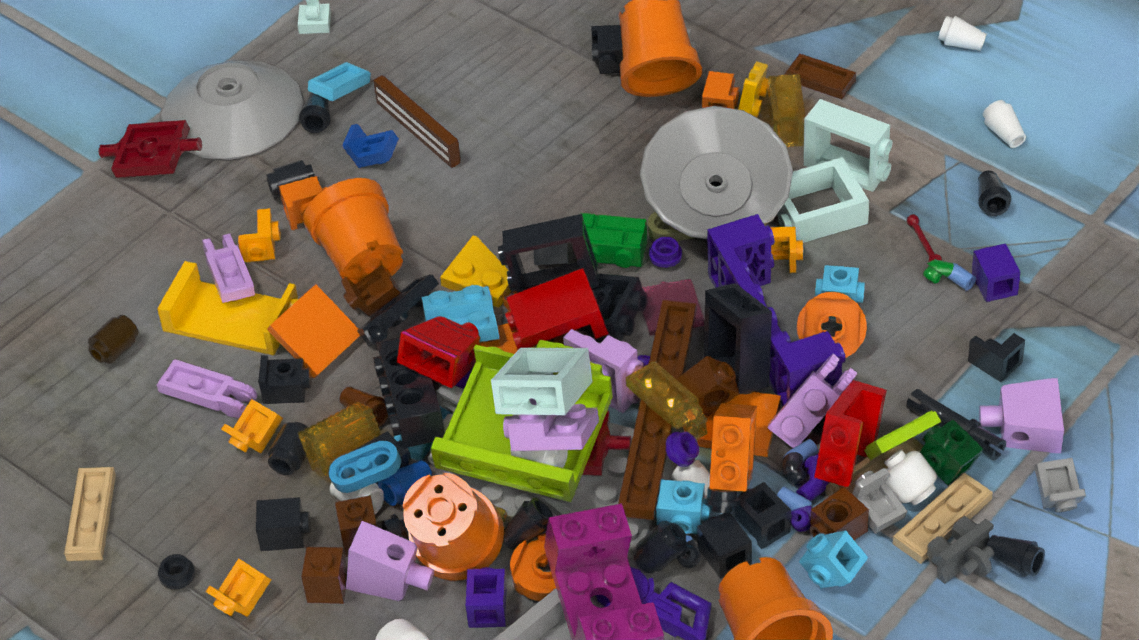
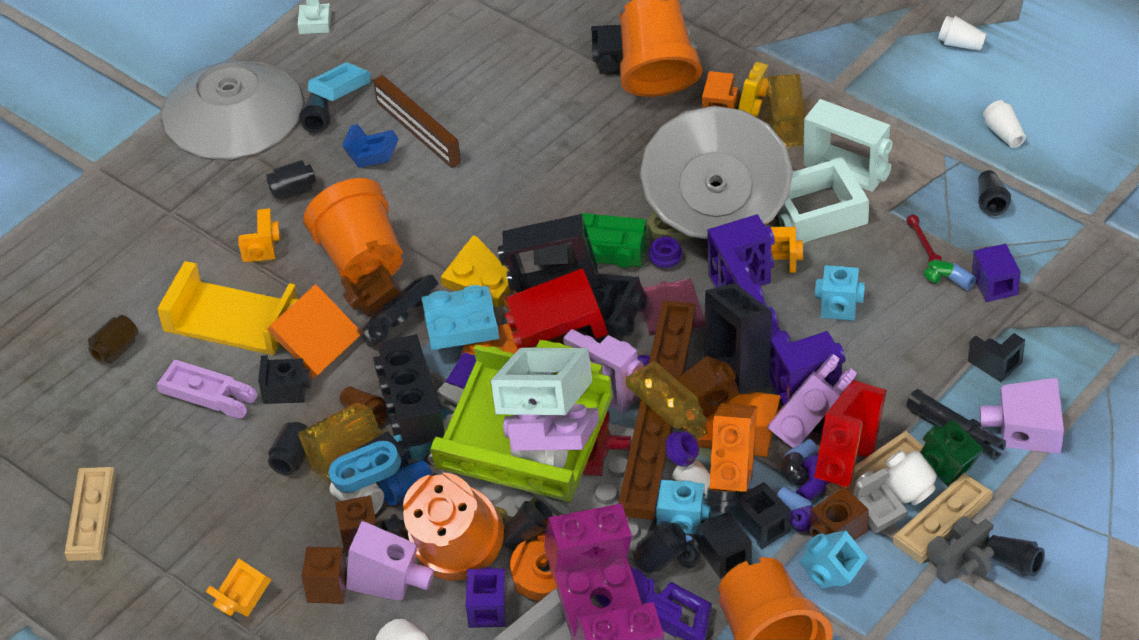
dark red plate [98,120,203,178] -> none
black plate [158,554,195,589] -> none
lavender hinge [202,234,255,303] -> none
light orange bracket [221,399,283,454] -> none
black brick [256,497,311,551] -> none
orange brick [279,176,327,230] -> none
red torso [397,316,480,388] -> none
reddish brown tile [786,54,856,100] -> none
orange plate [797,292,867,358] -> none
lime tile [864,411,941,461] -> none
light grey bracket [1034,458,1086,512] -> none

